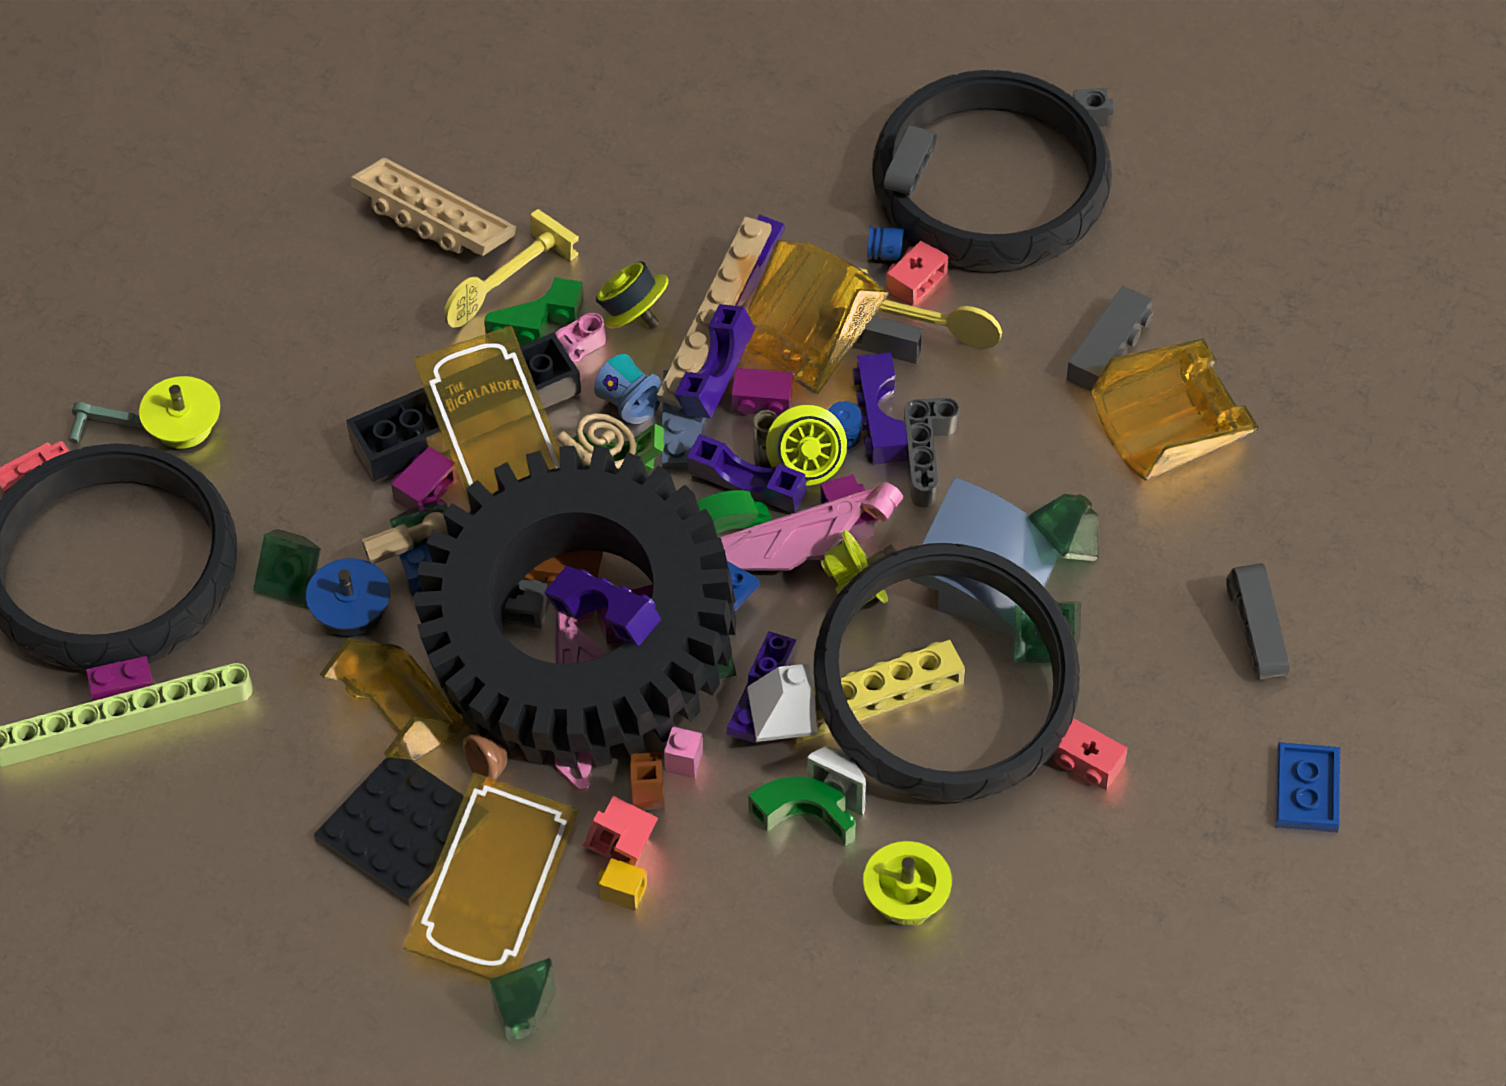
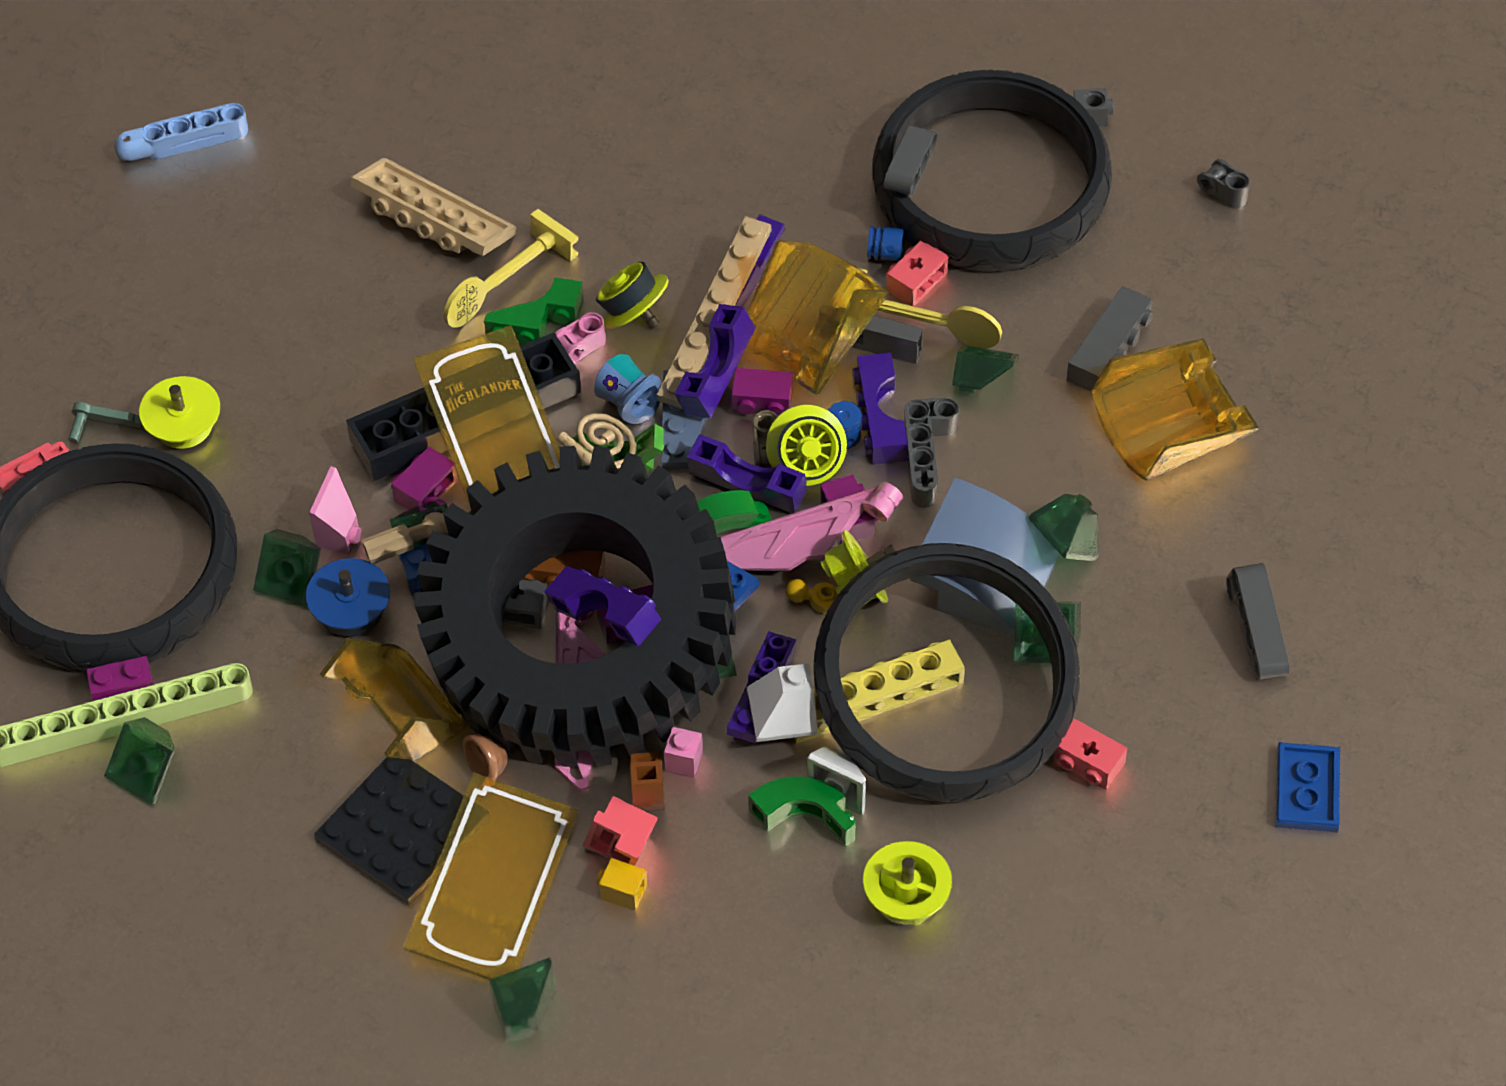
none -> clear green slope [104,717,176,805]
none -> light blue piece [115,103,248,162]
none -> bright pink slope [309,466,361,554]
none -> yellow plate [786,579,838,614]
none -> clear green slope [952,345,1019,393]
none -> dark grey piece [1197,159,1250,209]

